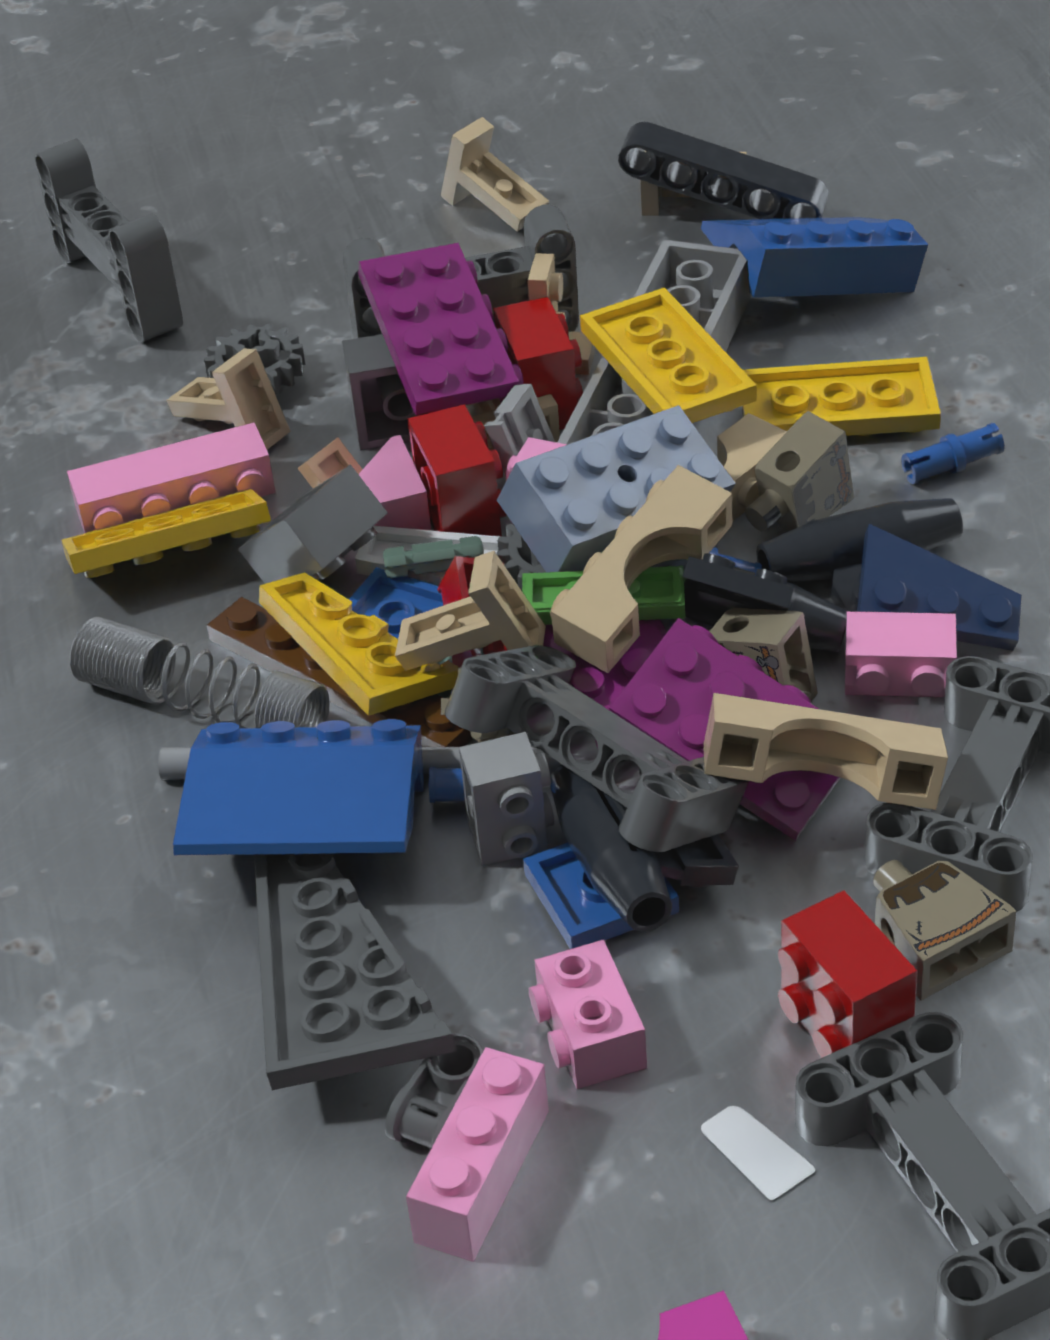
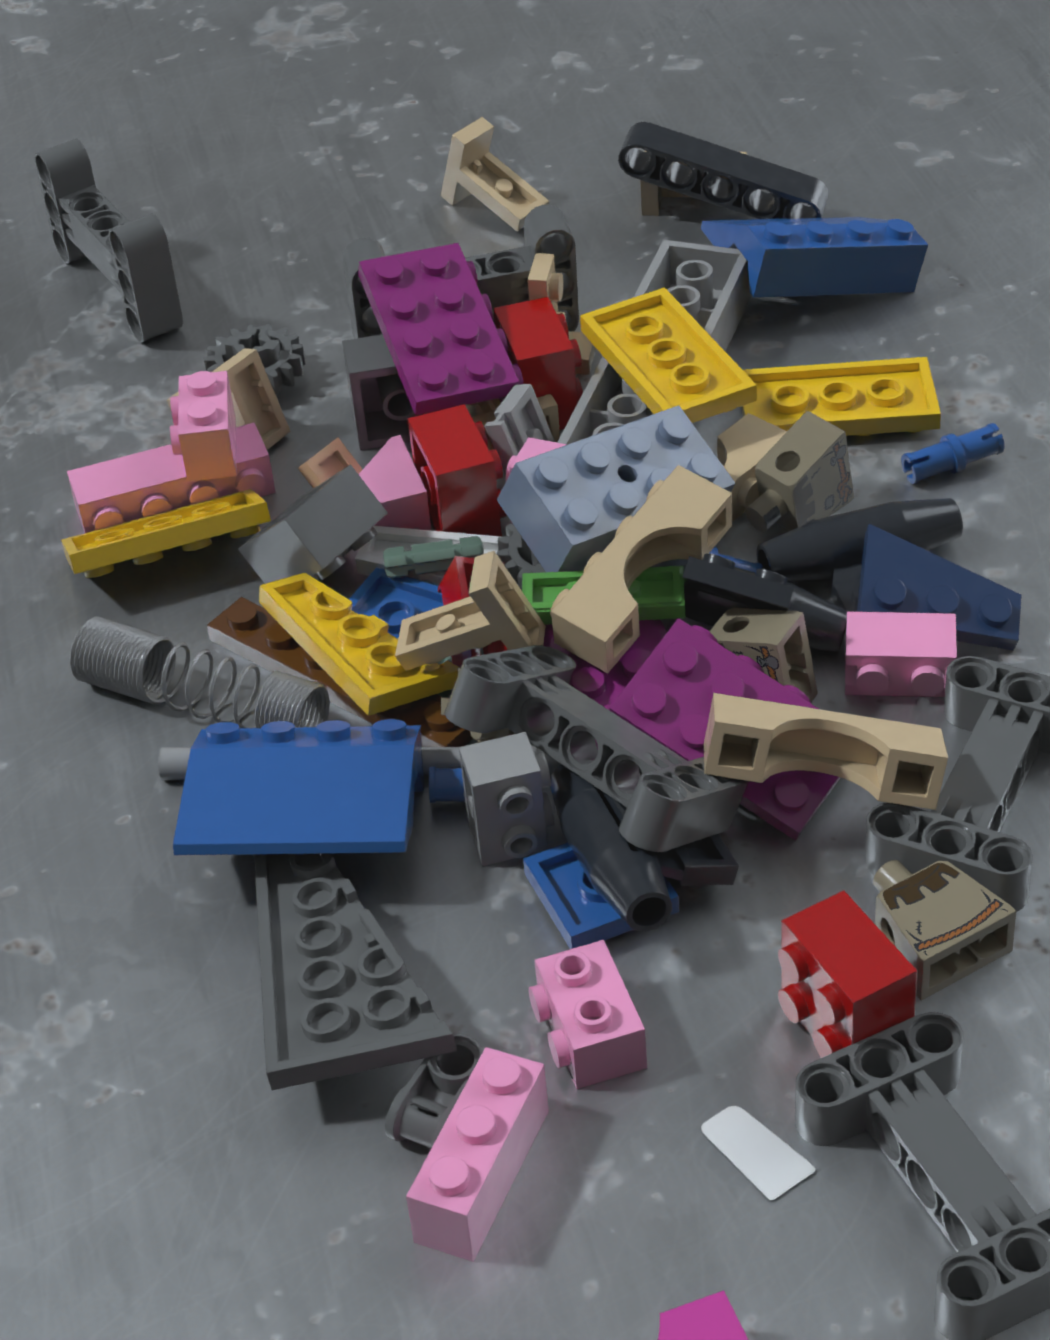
none -> bright pink brick [170,371,237,482]

